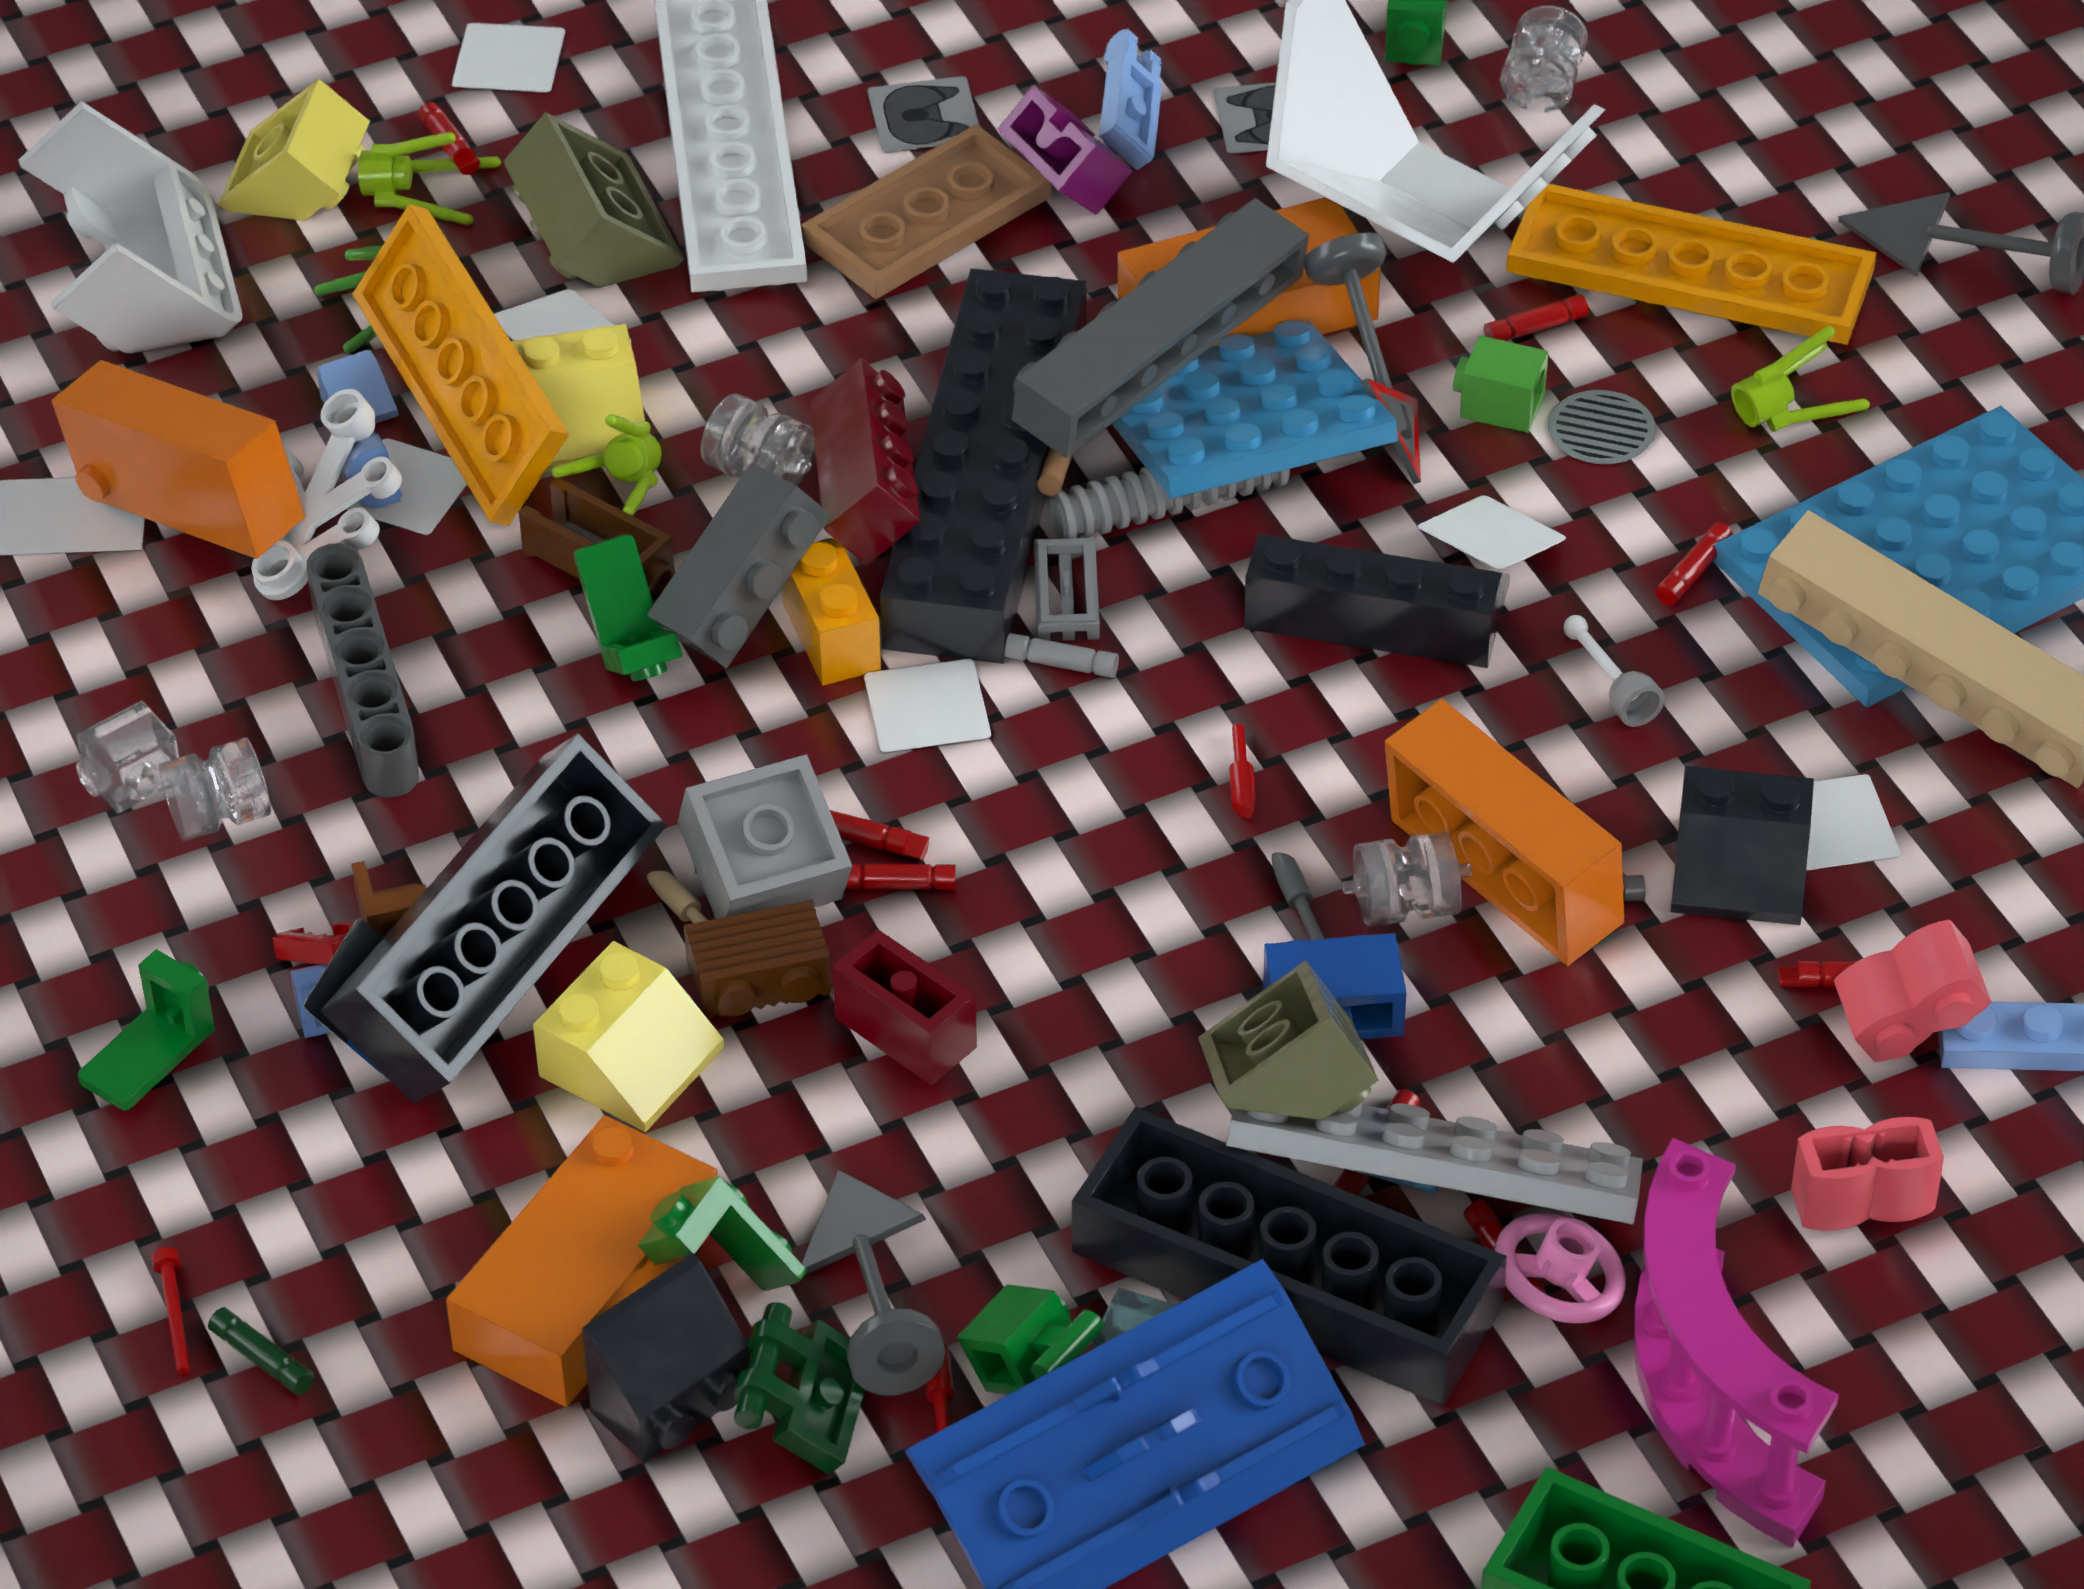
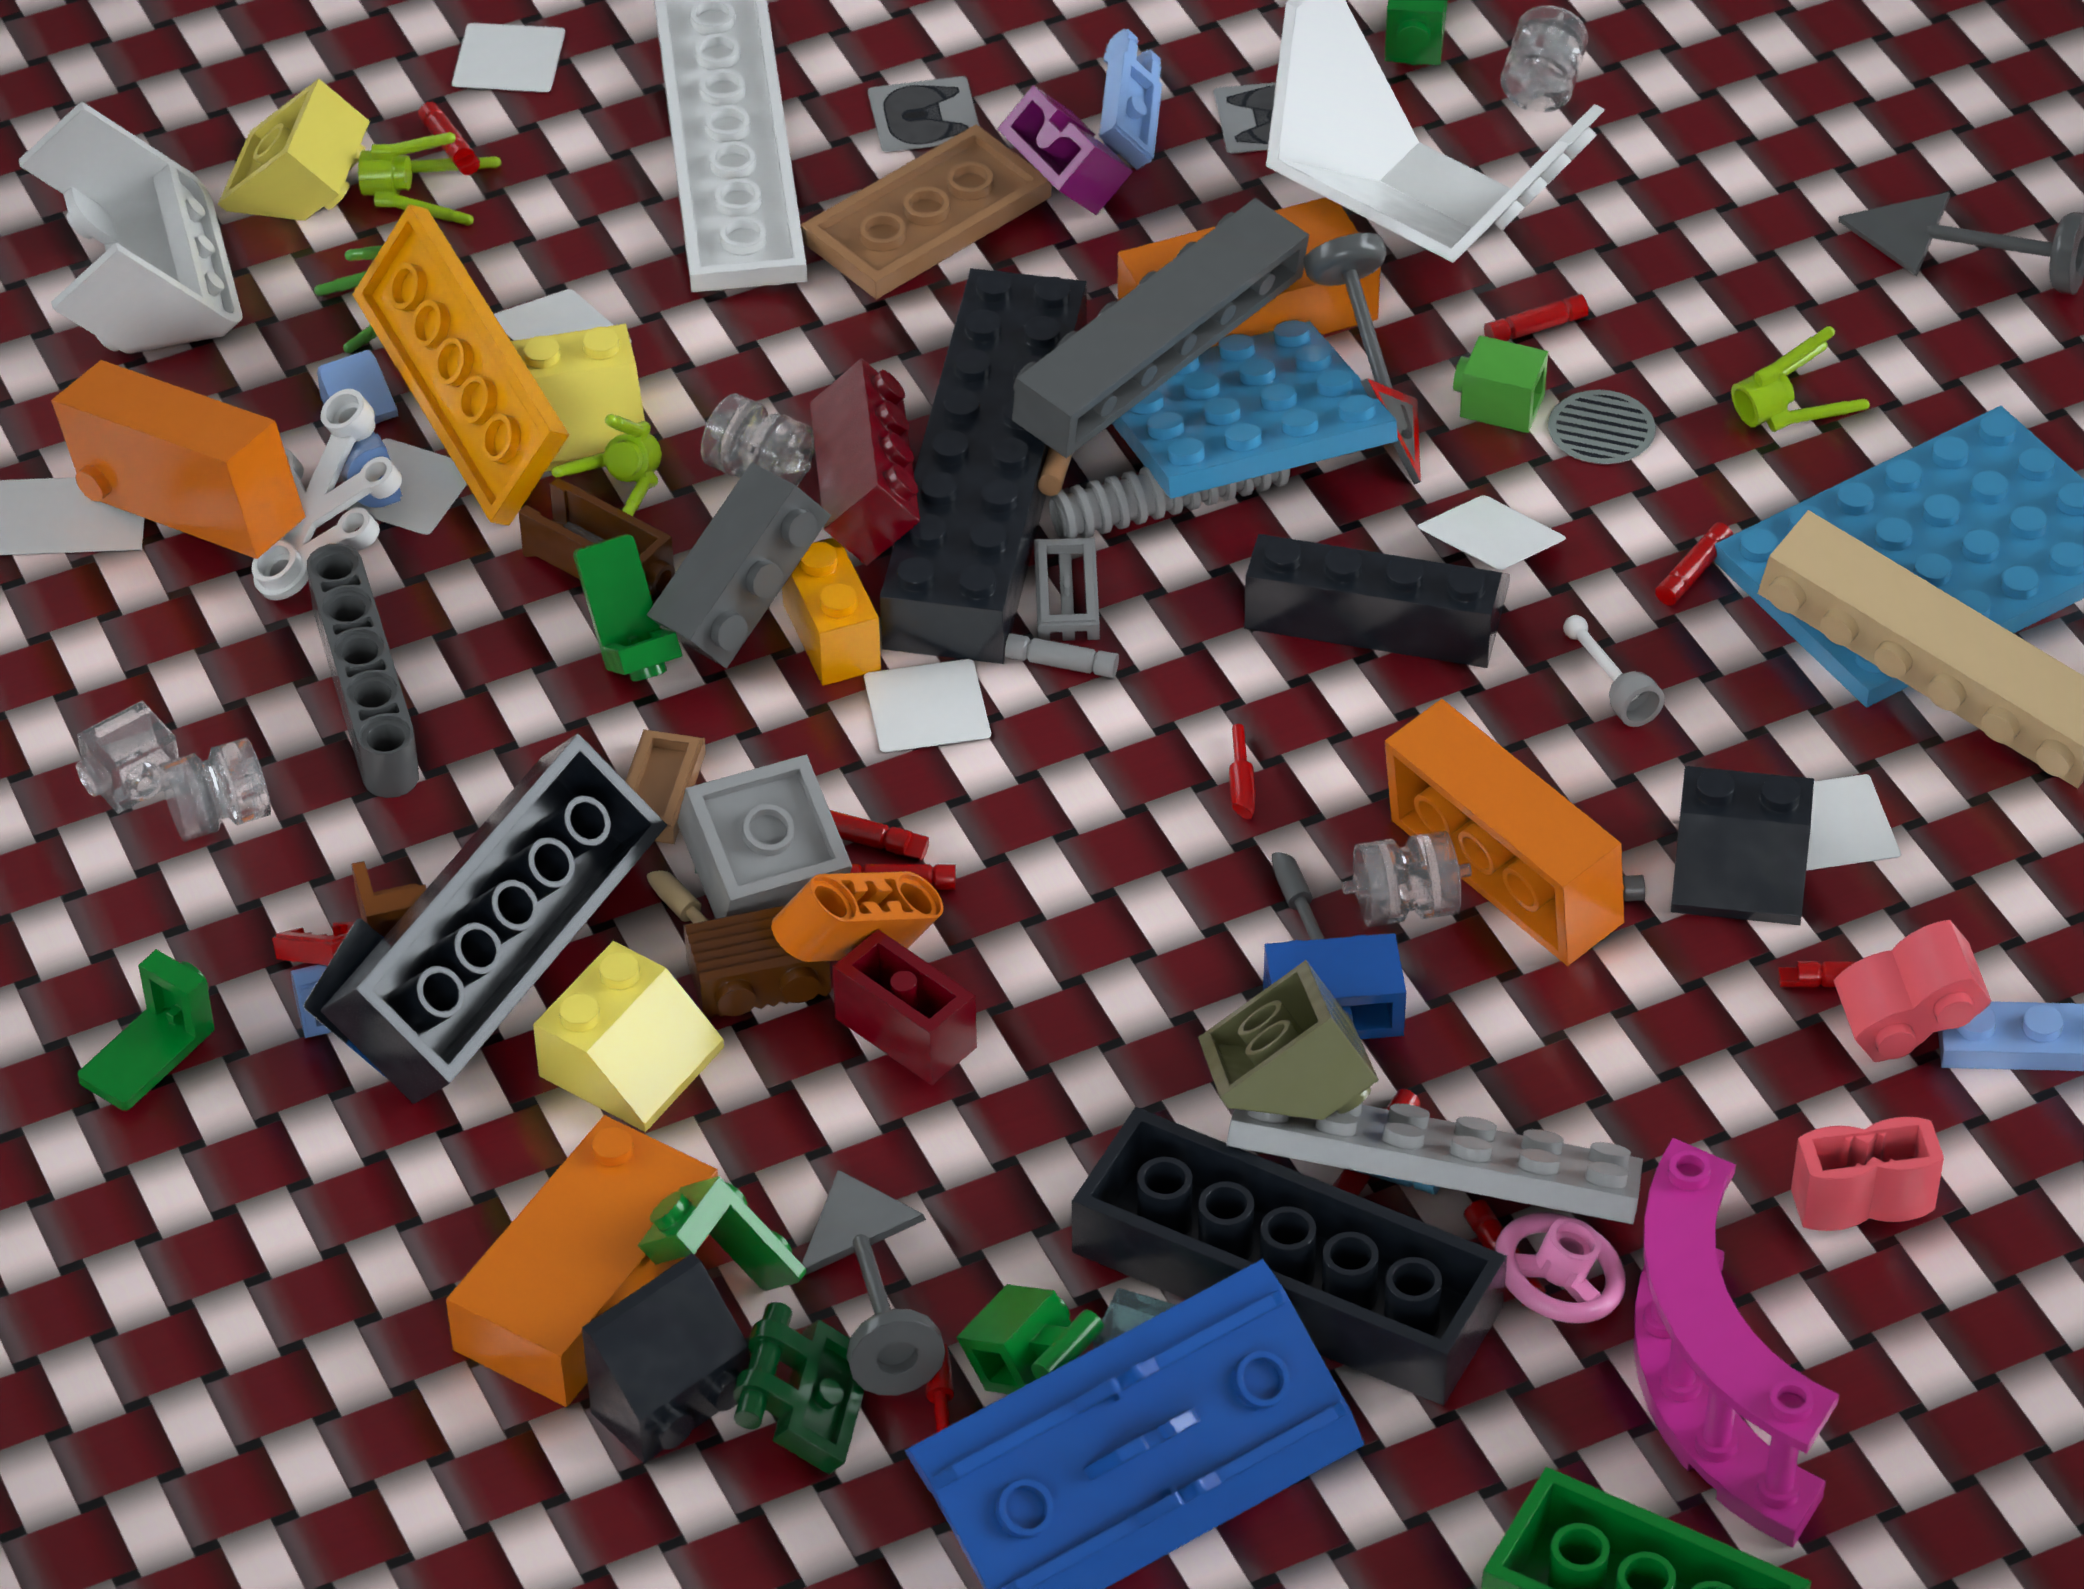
red piece [151,1247,191,1375] -> none
dark green wheel [208,1307,315,1396] -> none
olive slope [503,112,685,288] -> none
light orange plate [1506,184,1876,345] -> none
none -> medium nougat tile [625,729,706,844]
none -> orange beam [771,871,943,962]

